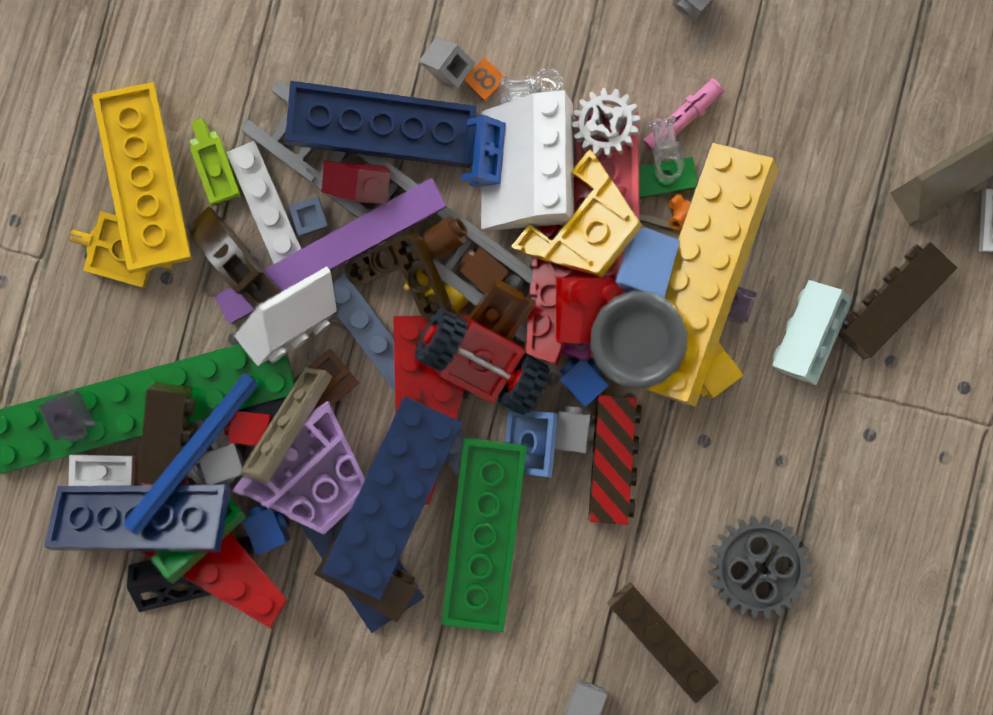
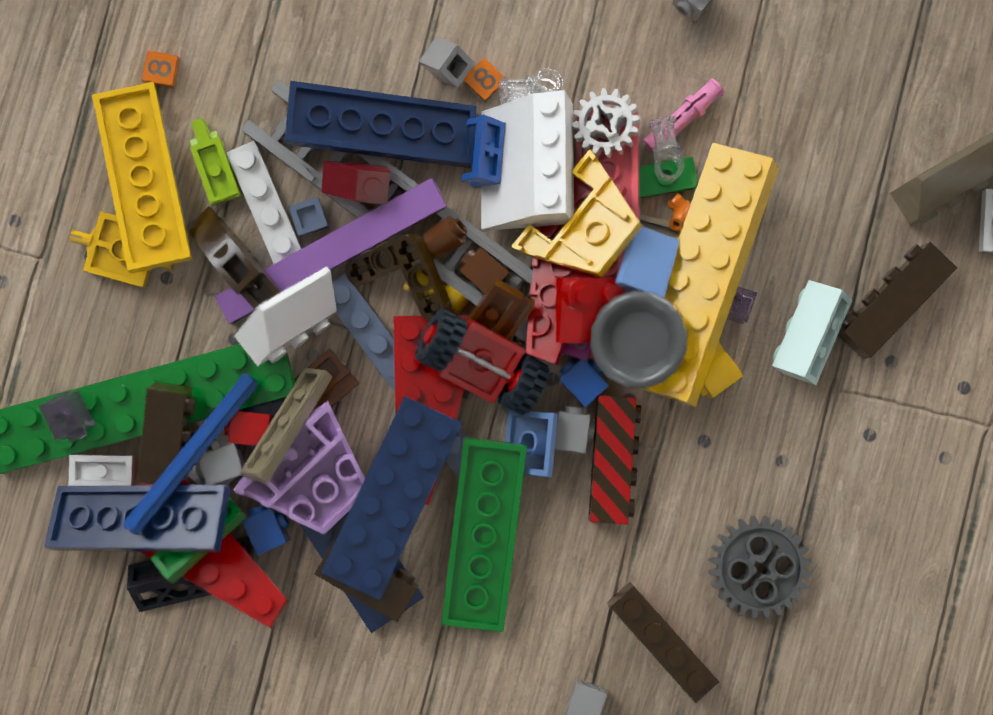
none -> orange tile [142,50,180,88]

